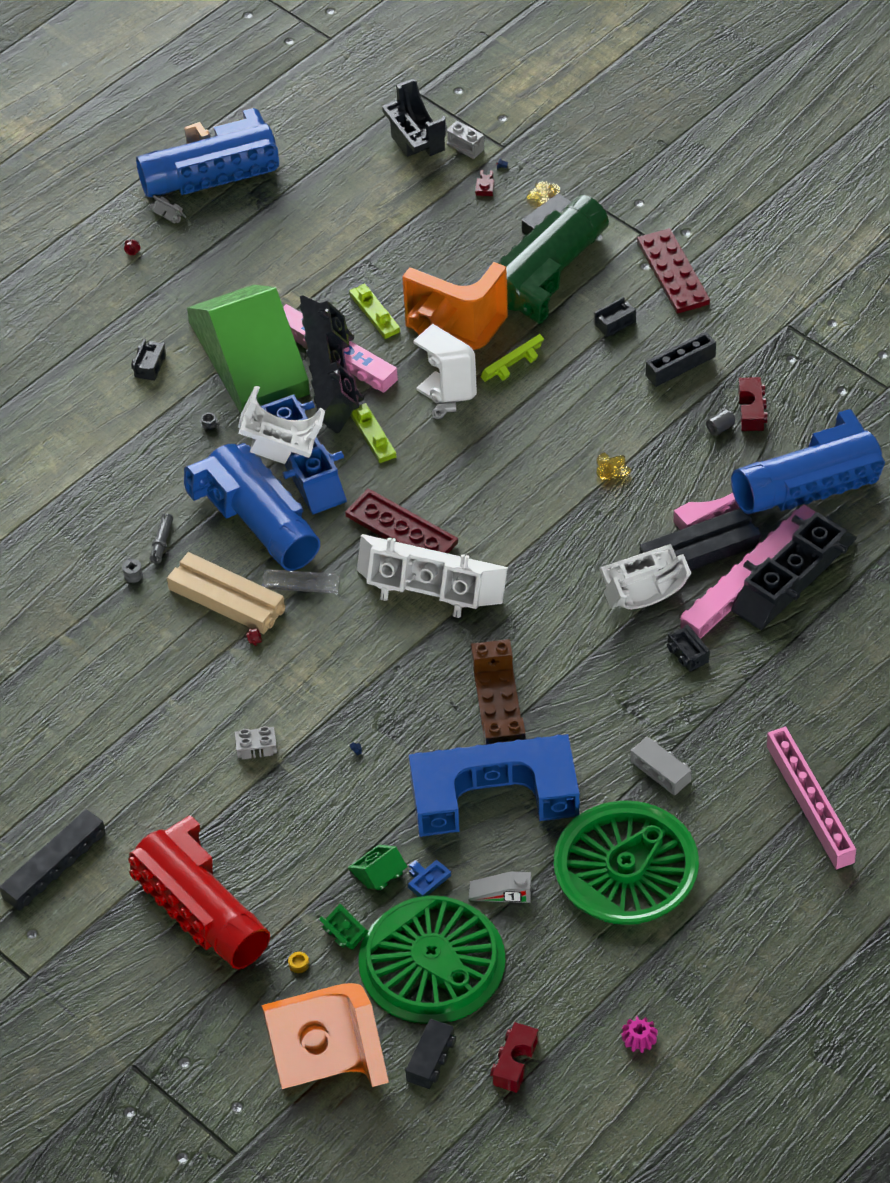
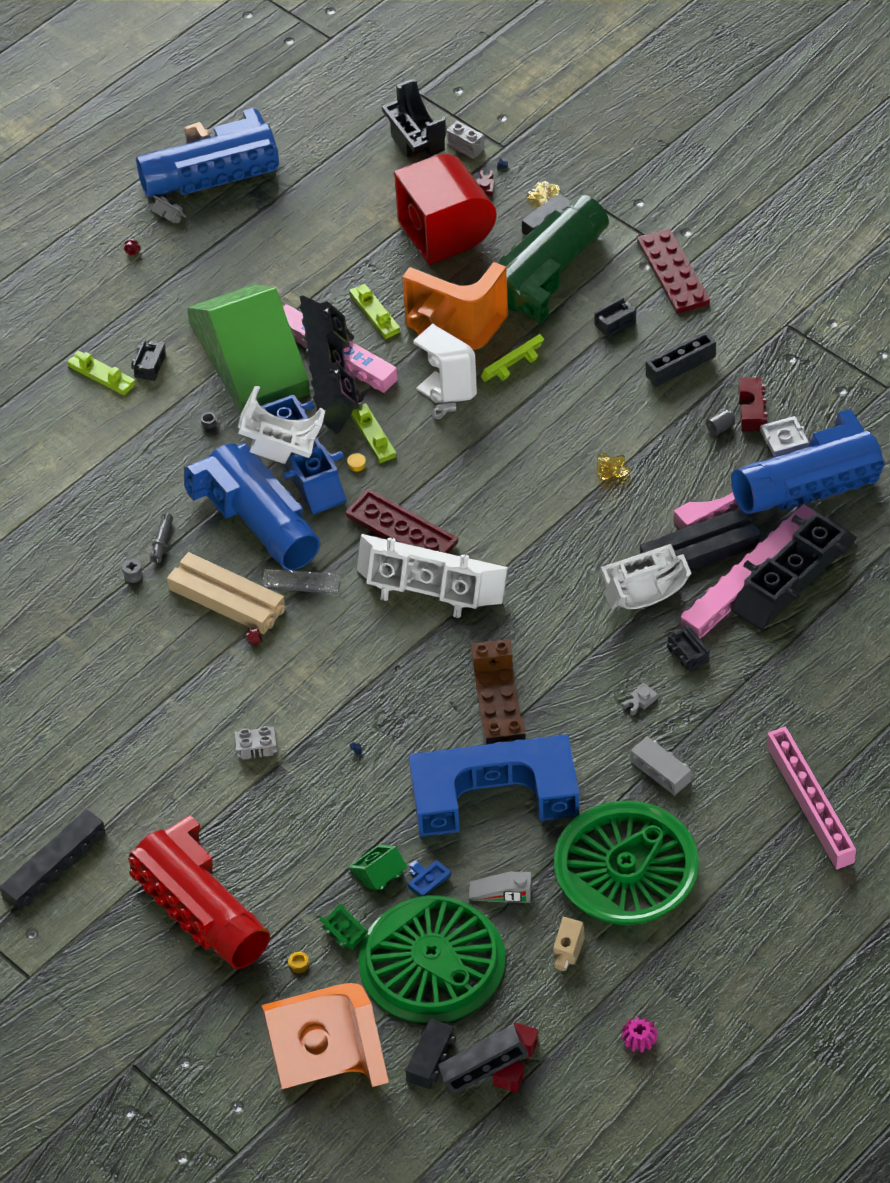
none -> lime hinge [67,351,135,395]
none -> yellow tile [347,453,366,472]
none -> red brick [394,154,497,265]
none -> black brick [438,1025,529,1095]
none -> tan torso [553,917,585,971]
none -> light grey plate [623,683,658,716]
none -> white plate [760,416,809,457]

